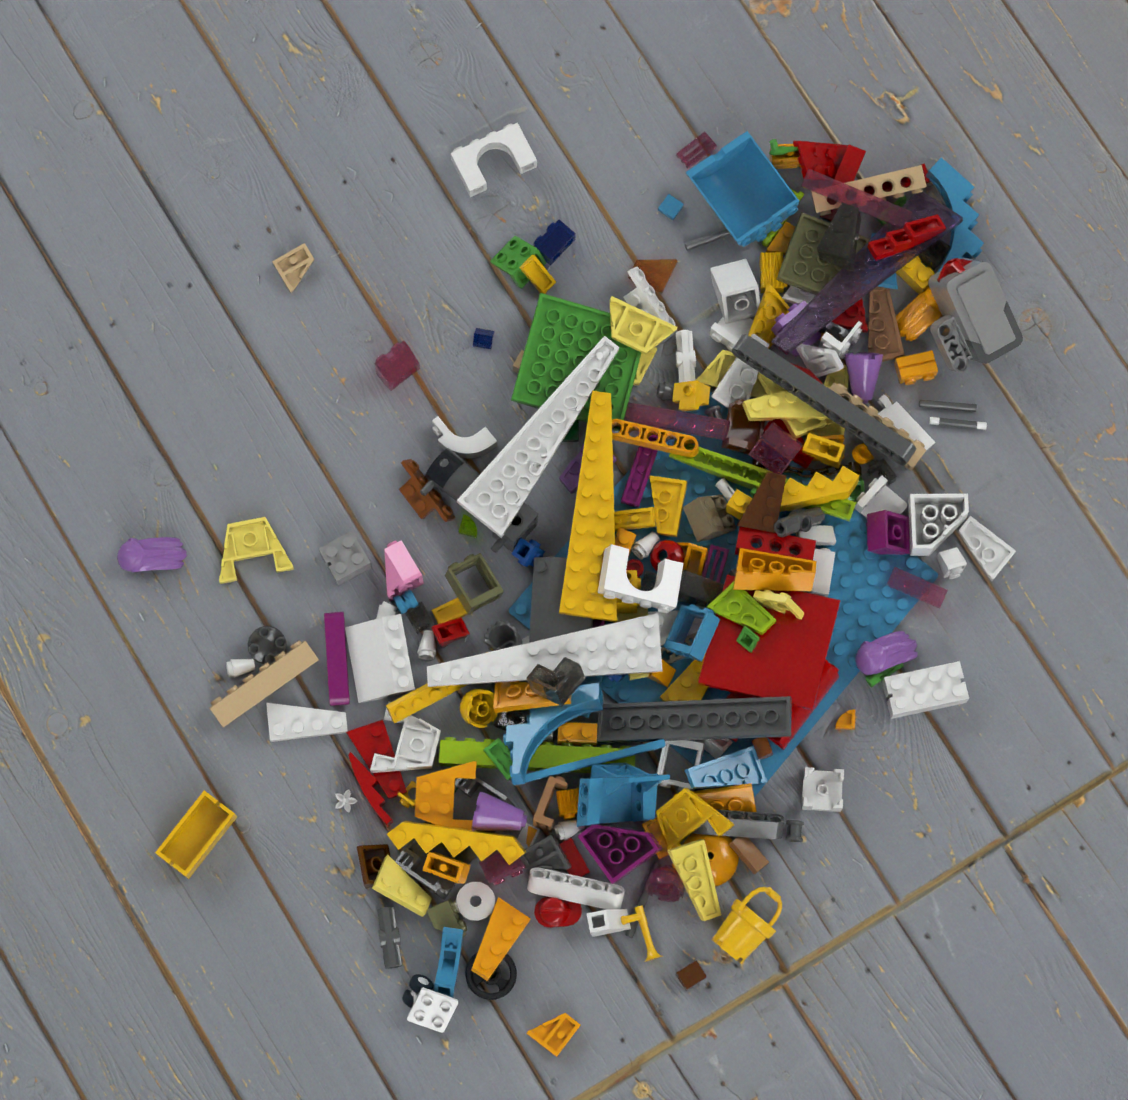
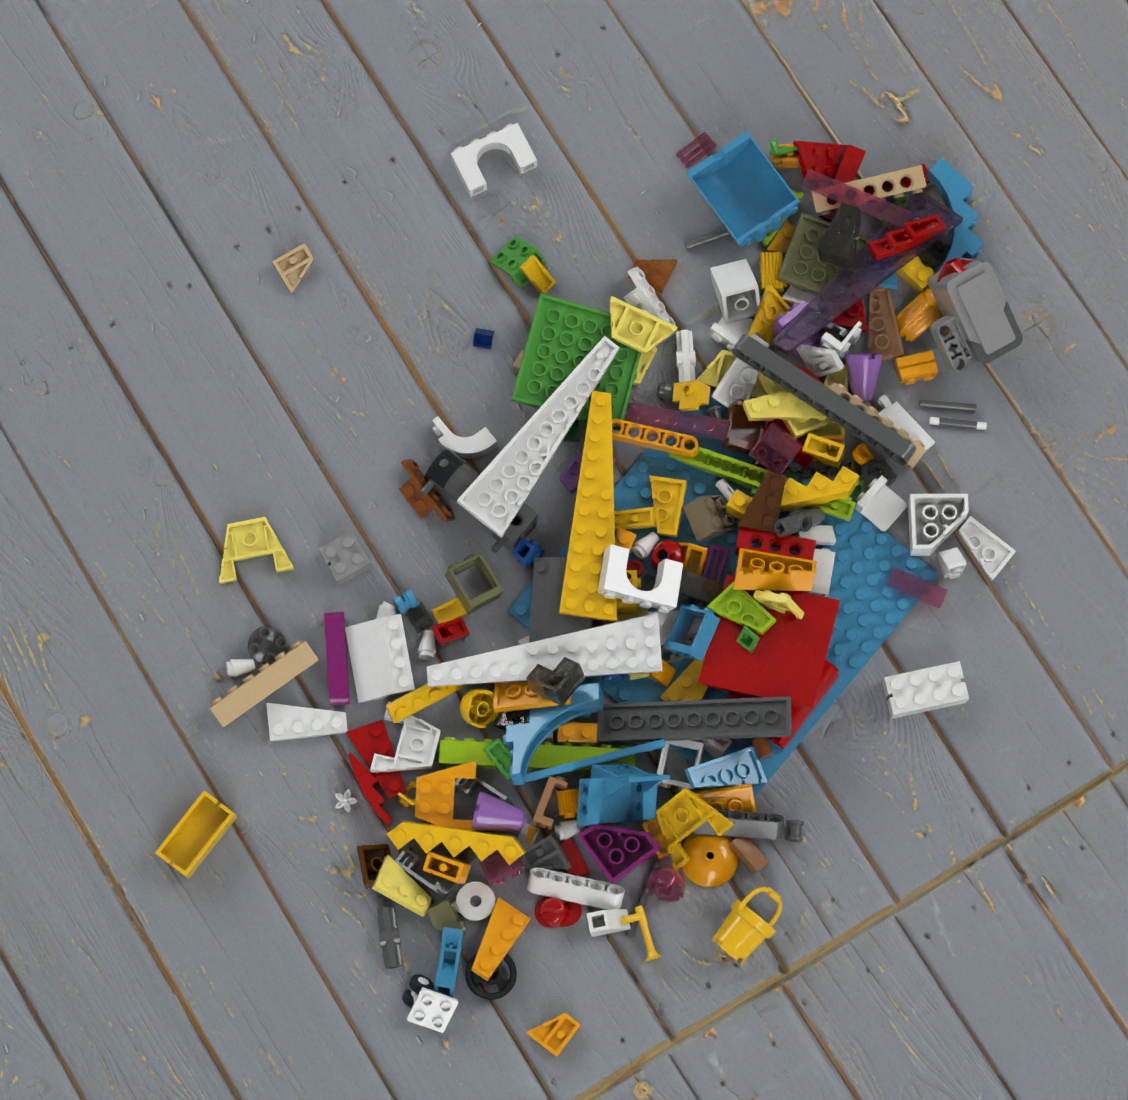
medium lavender hair [117,537,187,572] -> none
clear pink slope [374,341,420,391] -> none
bright pink slope [384,540,424,602] -> none
clear neon green tile [458,514,478,538] -> none
dark grey hair [484,620,523,651] -> none
clear blue brick [534,220,576,266] -> none
magenta tile [620,435,658,509] -> none
dark azure tile [658,194,684,220] -> none
light yellow wing [667,839,721,921] -> none
reddish brown panel [676,960,706,991] -> none
white panel [801,767,844,812] -> none
light orange tile [835,709,855,730] -> none
medium lavender hair [855,631,918,675] -> none
bright green pin [865,663,904,687] -> none
magenta slope [866,510,910,555] -> none

